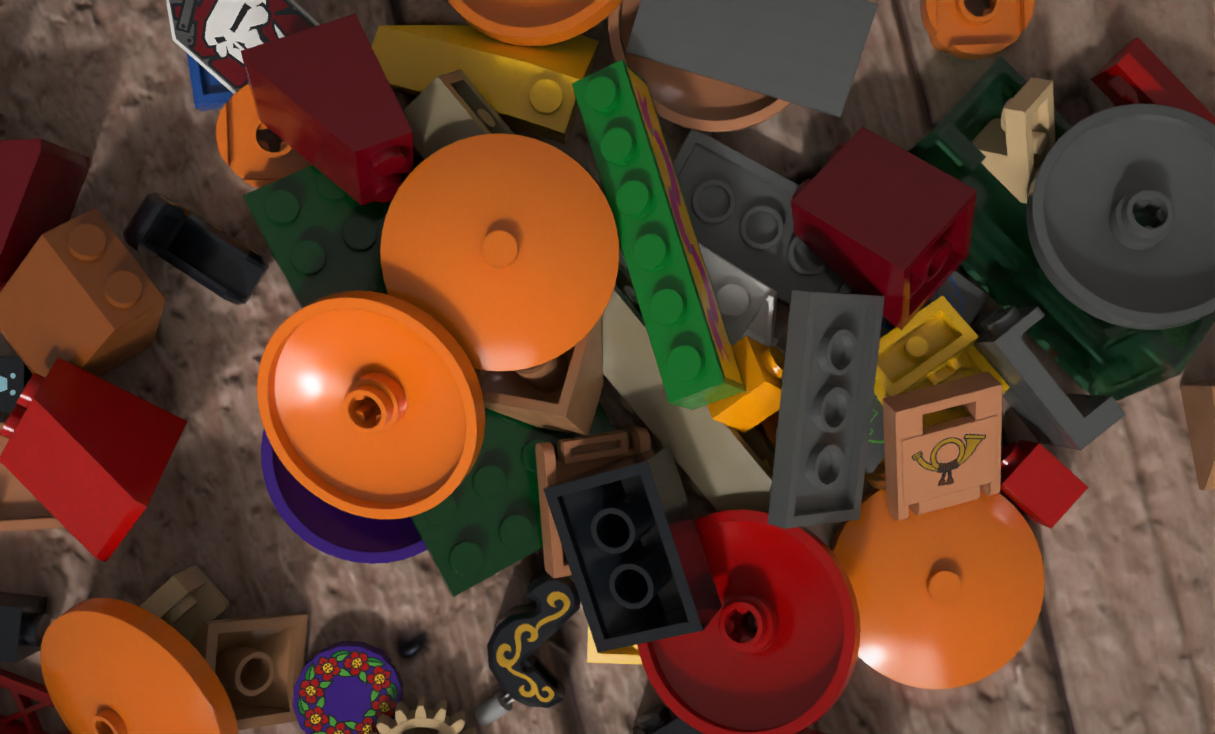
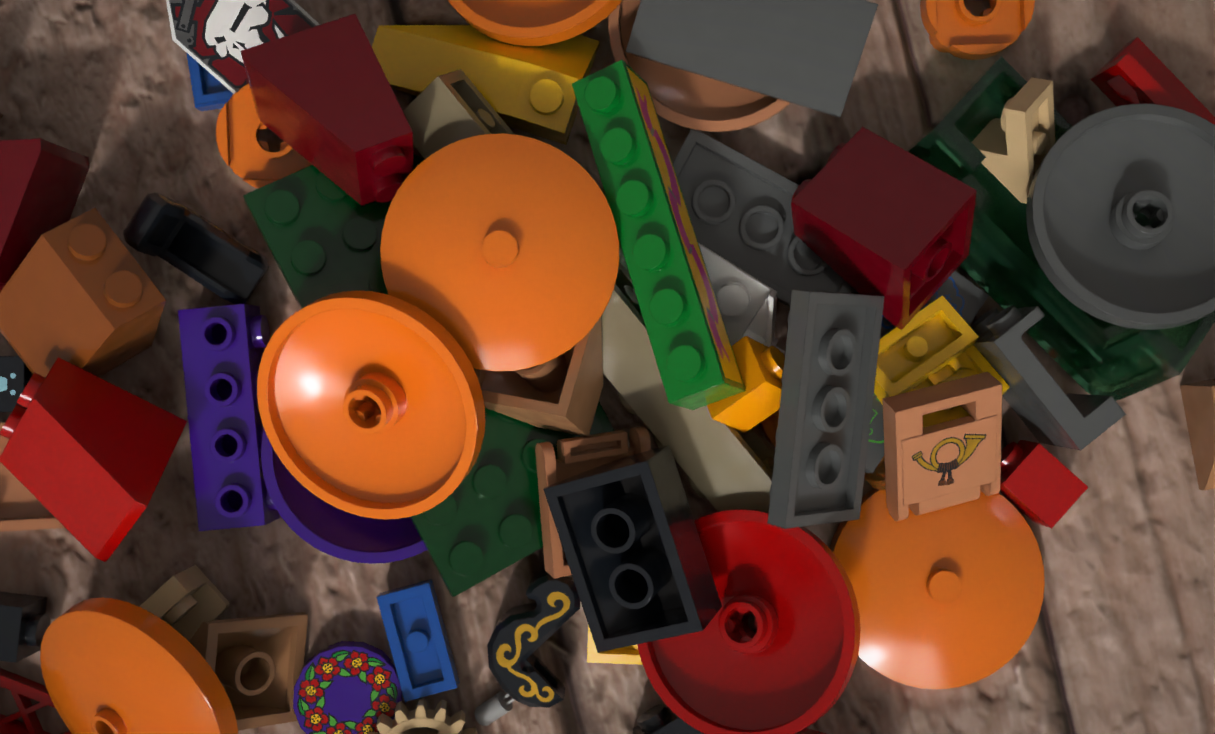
none -> dark purple brick [178,304,280,531]
none -> blue plate [376,579,460,702]

